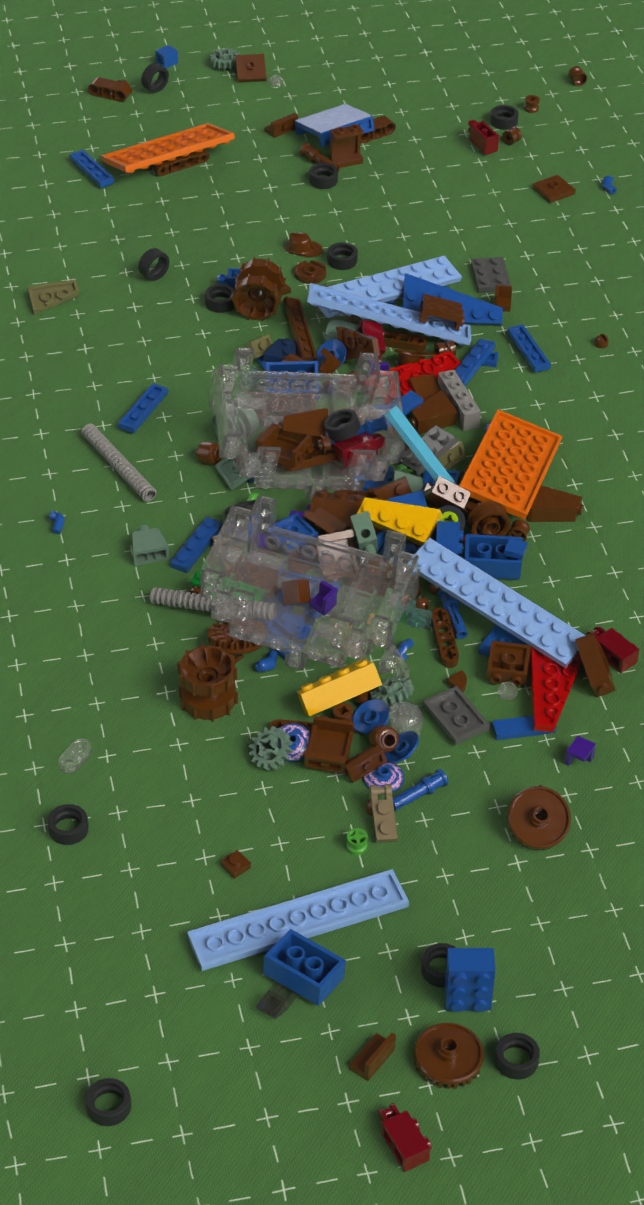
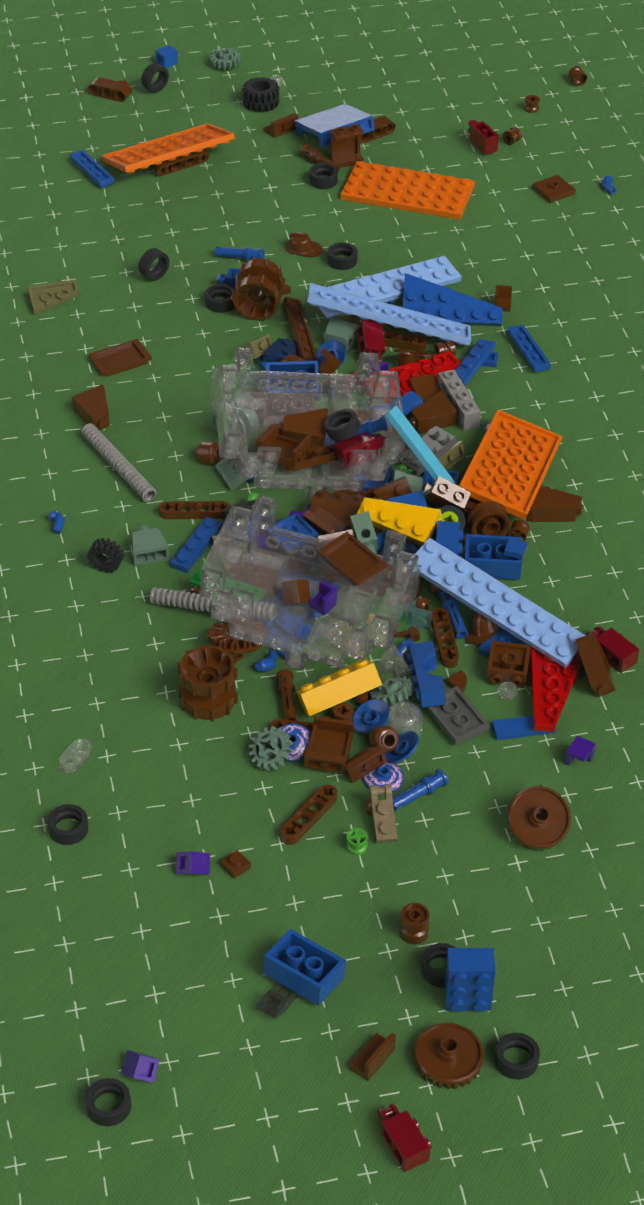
blue plate [118,383,168,433] -> none
light blue plate [187,869,409,971] -> none
reddish brown plate [235,54,267,83] -> none
reddish brown tile [294,260,326,284] -> none
reddish brown plate [318,435,331,453] -> none
reddish brown wing [336,326,380,360] -> none
clear plate [358,404,376,422] -> none
reddish brown panel [419,294,465,331] -> none
dark grey plate [471,257,511,293] -> none
black tyre [490,105,519,130] -> none
reddish brown hinge [595,334,608,349] -> none
none -> reddish brown slope [72,384,110,430]
none -> black tyre [87,538,124,573]
none -> reddish brown piece [88,339,152,377]
none -> dark purple panel [121,1050,160,1083]
none -> reddish brown beam [159,501,230,519]
none -> dark purple panel [176,851,210,875]
none -> blue pin [215,246,265,261]
none -> black tyre [243,77,279,112]
none -> reddish brown pin [276,669,297,721]
none -> reddish brown beam [281,785,337,845]
none -> reddish brown piece [317,531,387,586]
none -> orange plate [340,161,475,220]
none -> reddish brown hand [392,626,420,642]
none -> reddish brown wheel [400,903,430,945]
none -> blue arch [407,641,446,707]
none -> reddish brown piece [465,612,500,644]

